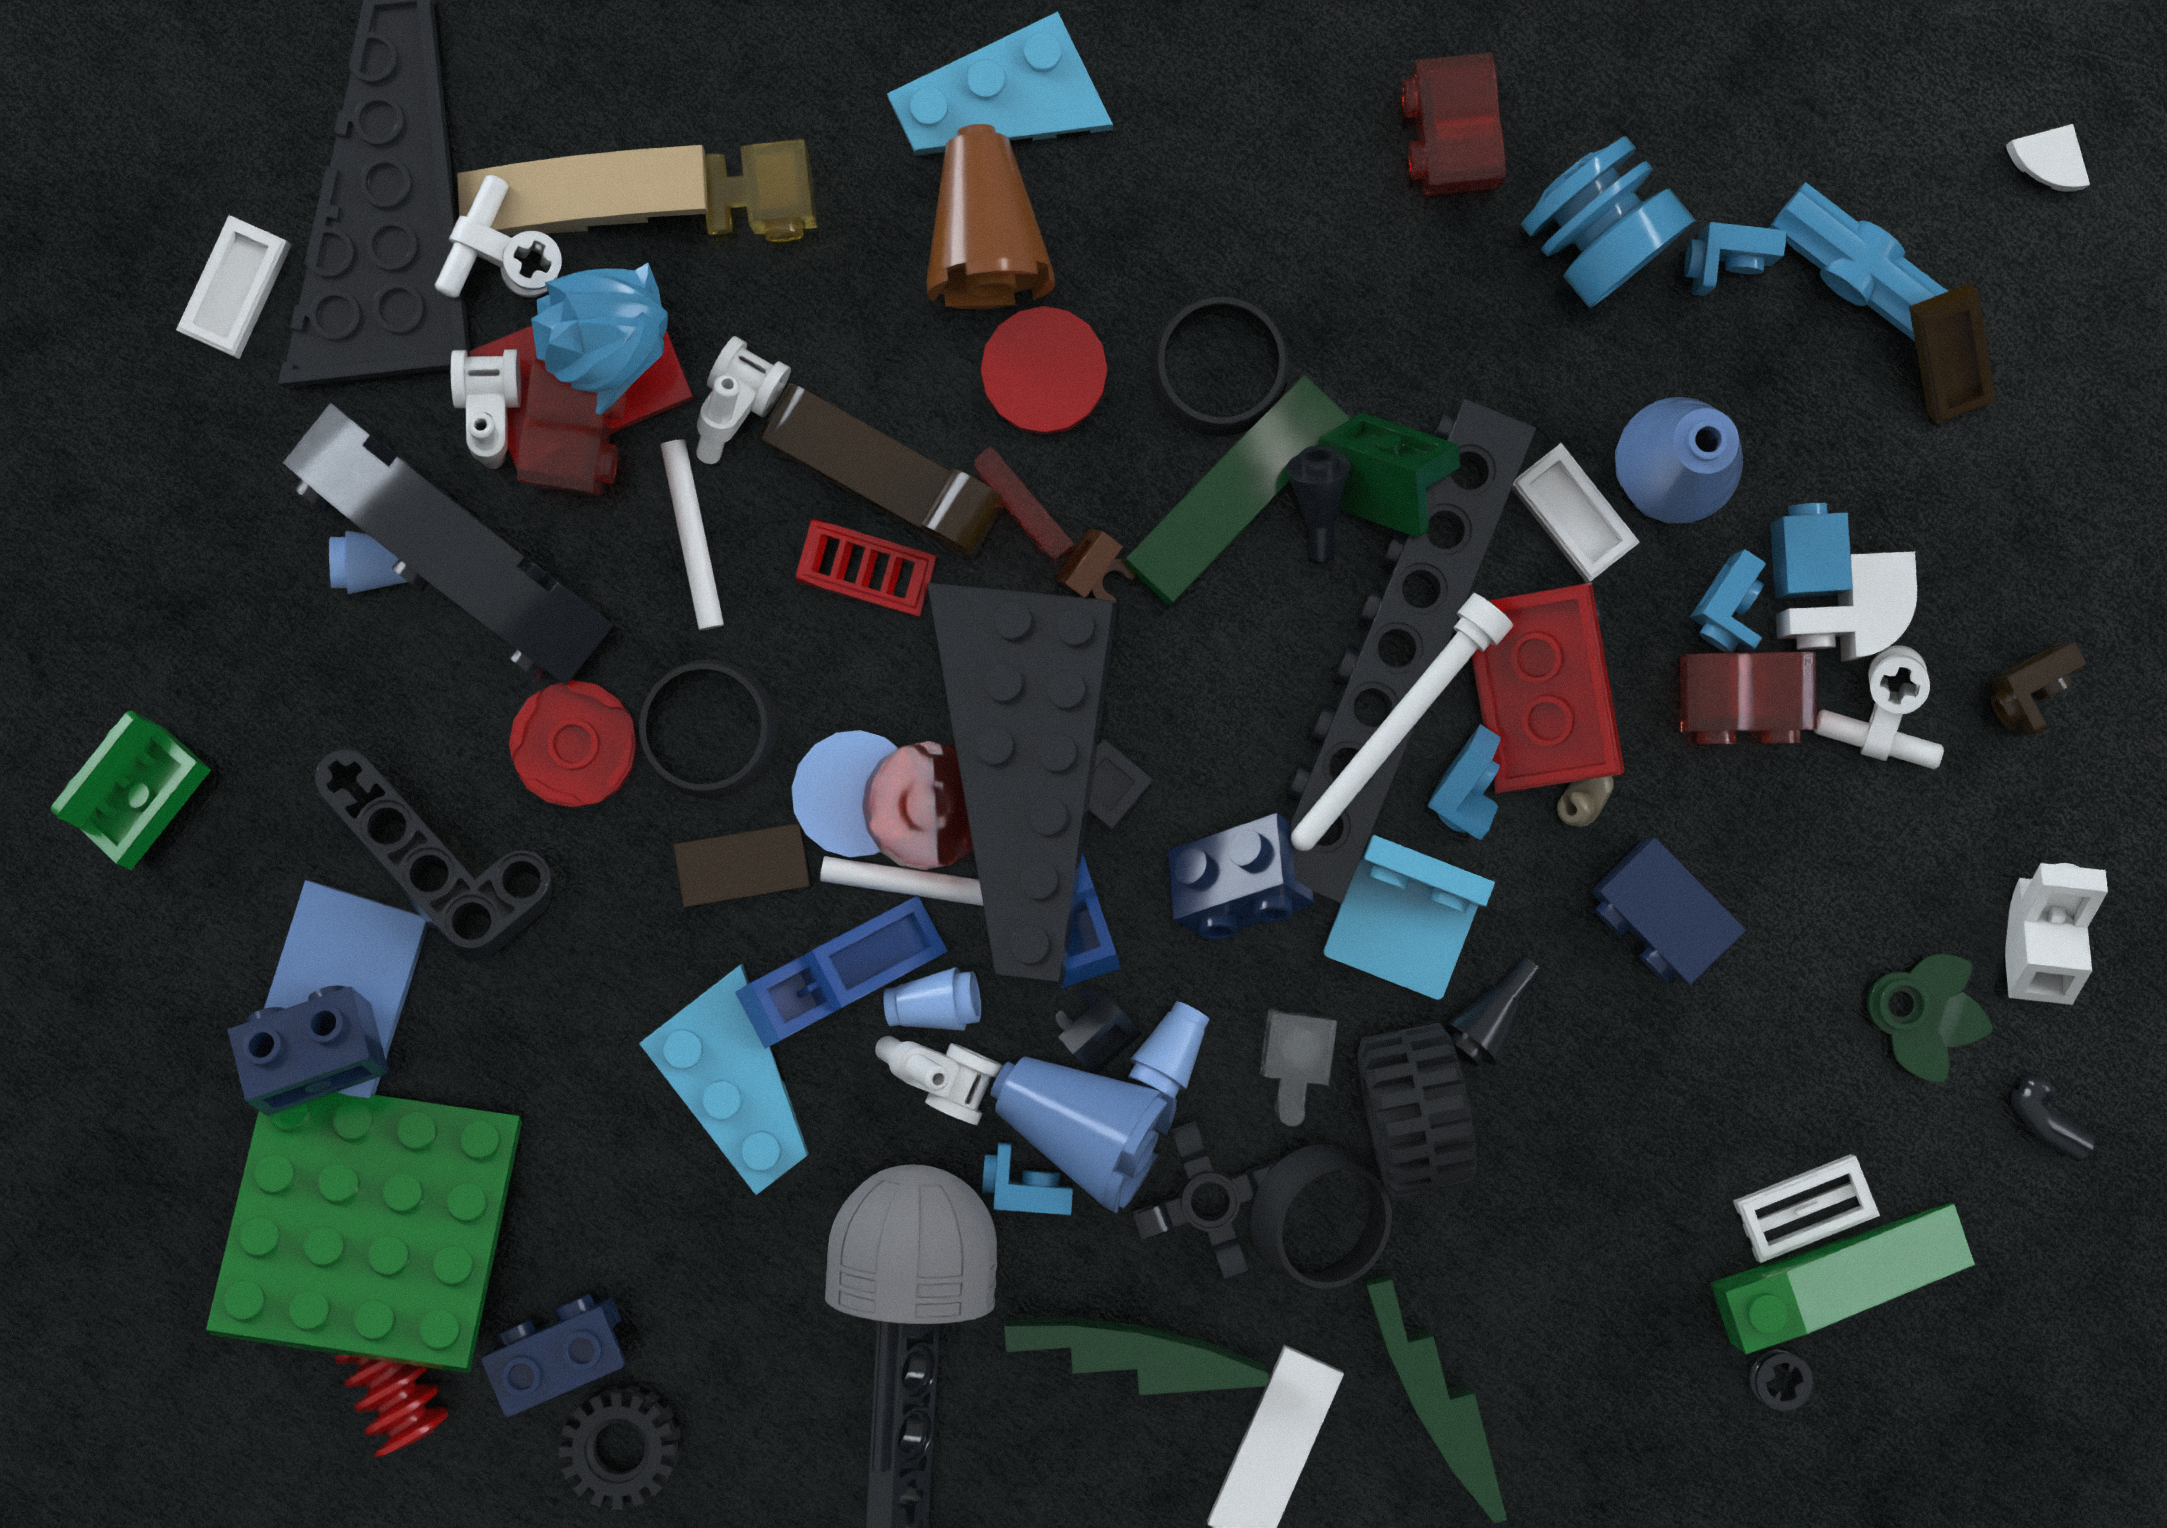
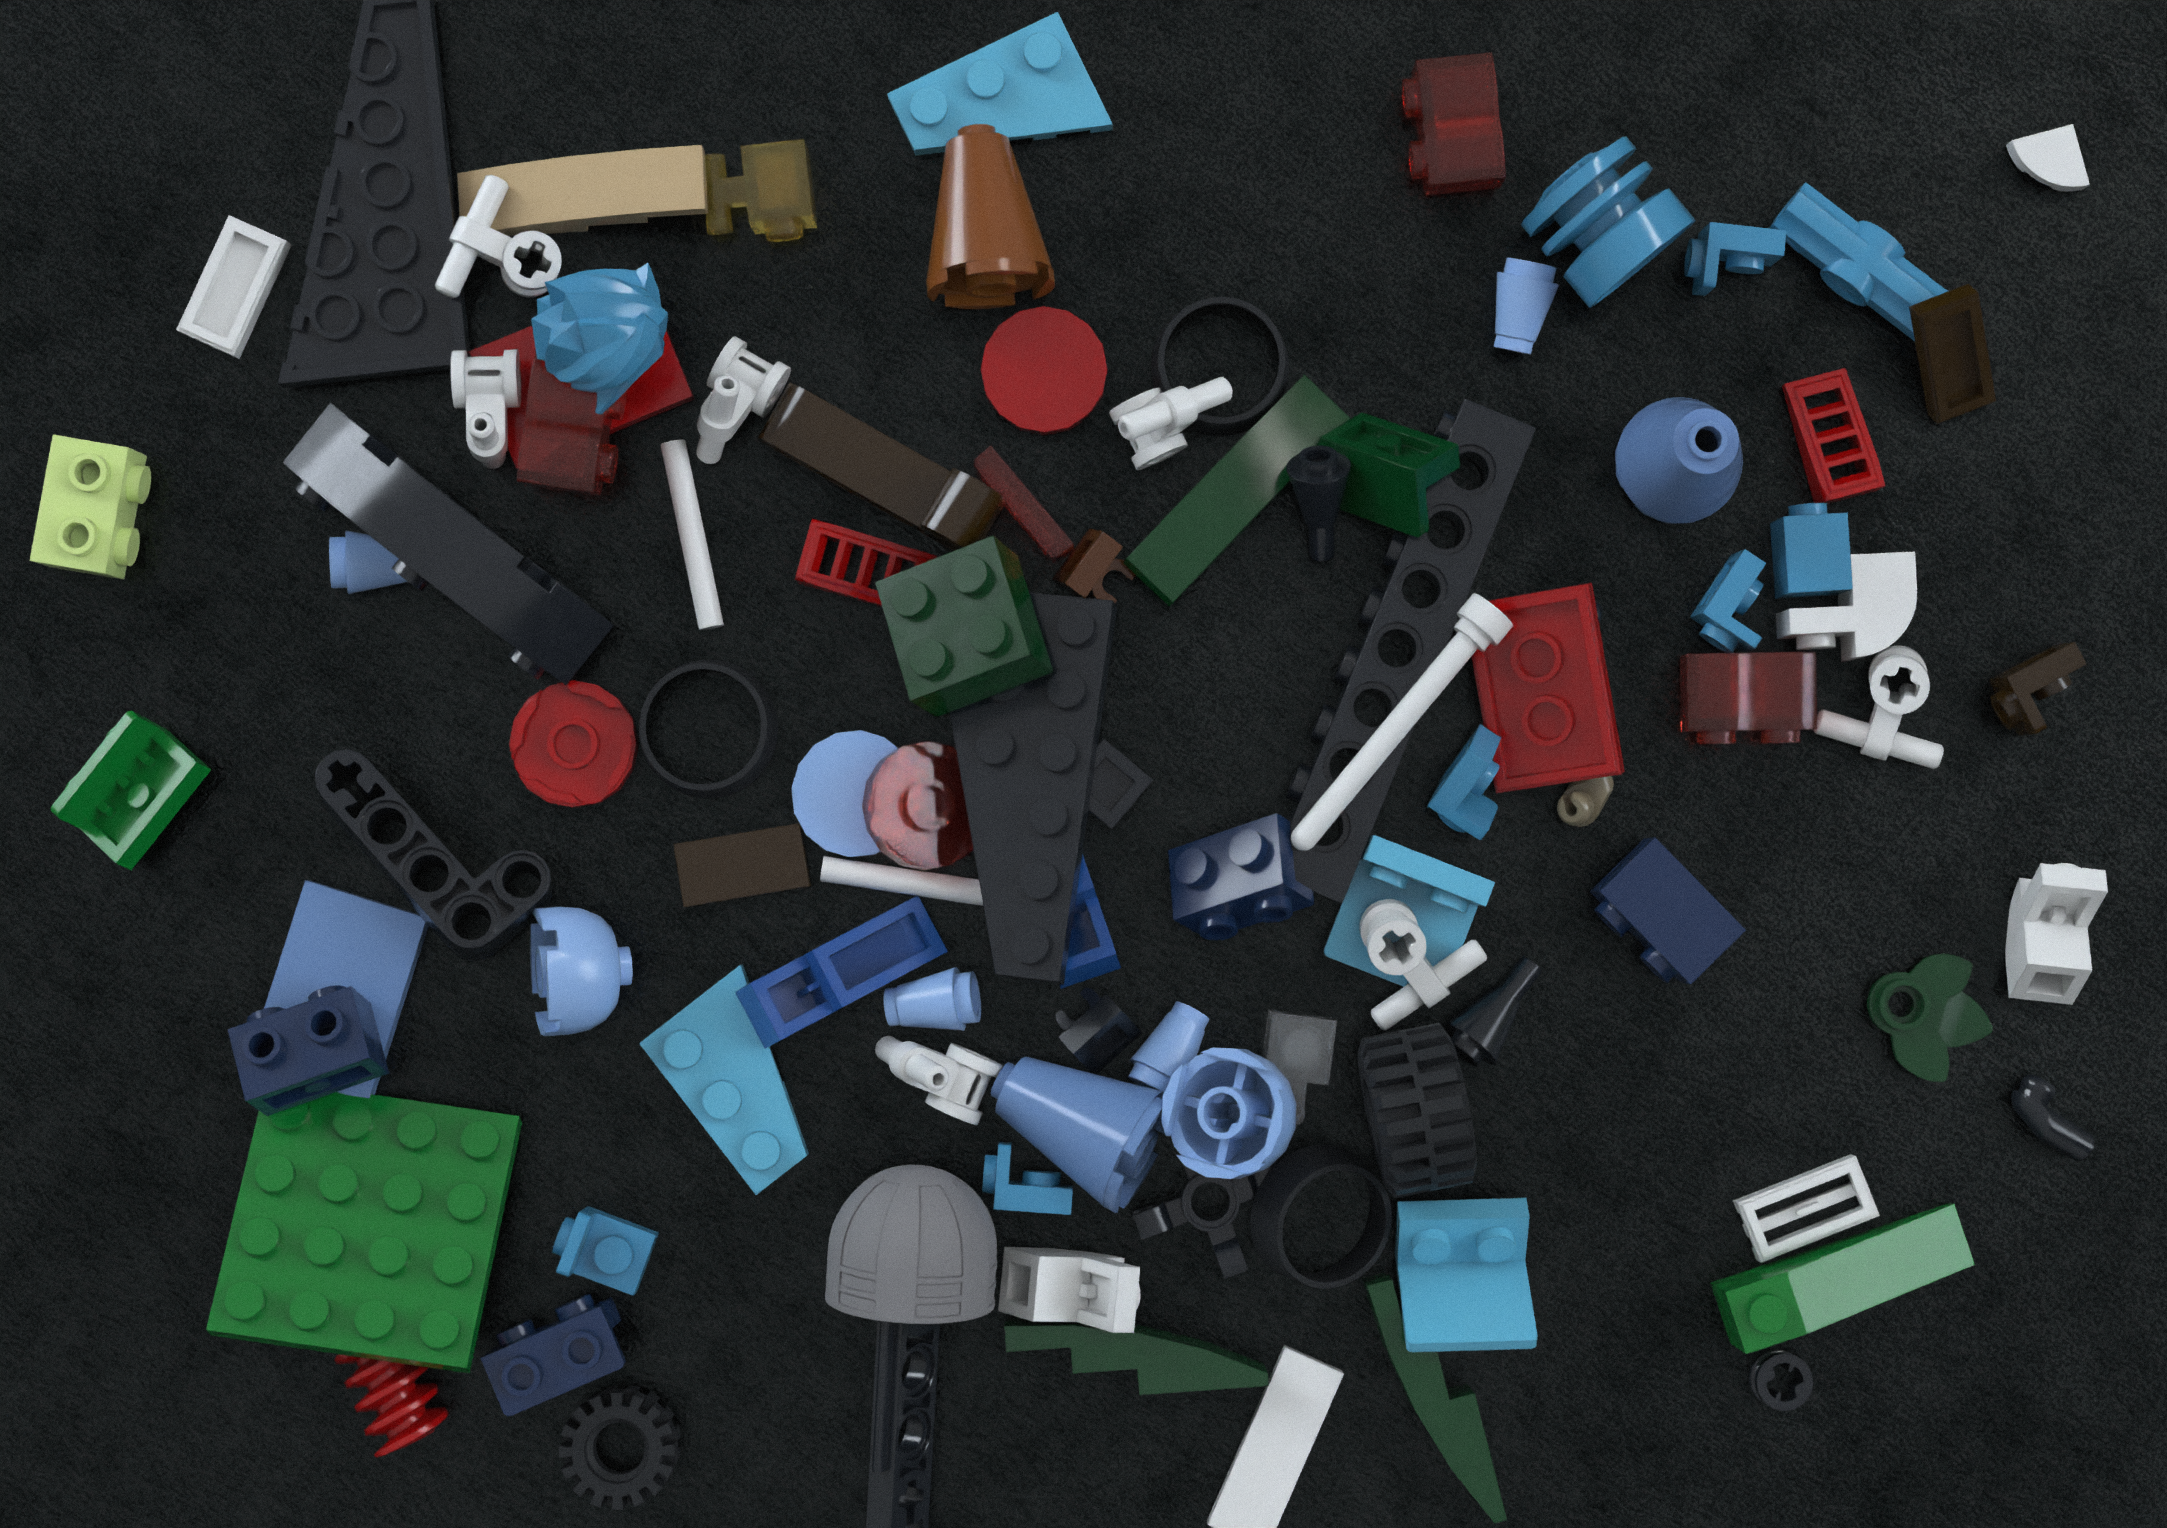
white tile [1512,443,1640,583] -> none
none -> yellowish green brick [30,435,151,580]
none -> light blue cylinder [530,906,633,1036]
none -> dark azure bracket [552,1206,659,1296]
none -> dark green brick [875,536,1053,717]
none -> white brick [998,1247,1141,1333]
none -> white piece [1109,377,1233,470]
none -> light blue cylinder [1161,1047,1297,1179]
none -> white piece [1359,899,1487,1030]
none -> medium azure bracket [1394,1198,1538,1352]
none -> light blue cone [1494,258,1559,354]
none -> red slope [1782,368,1886,504]

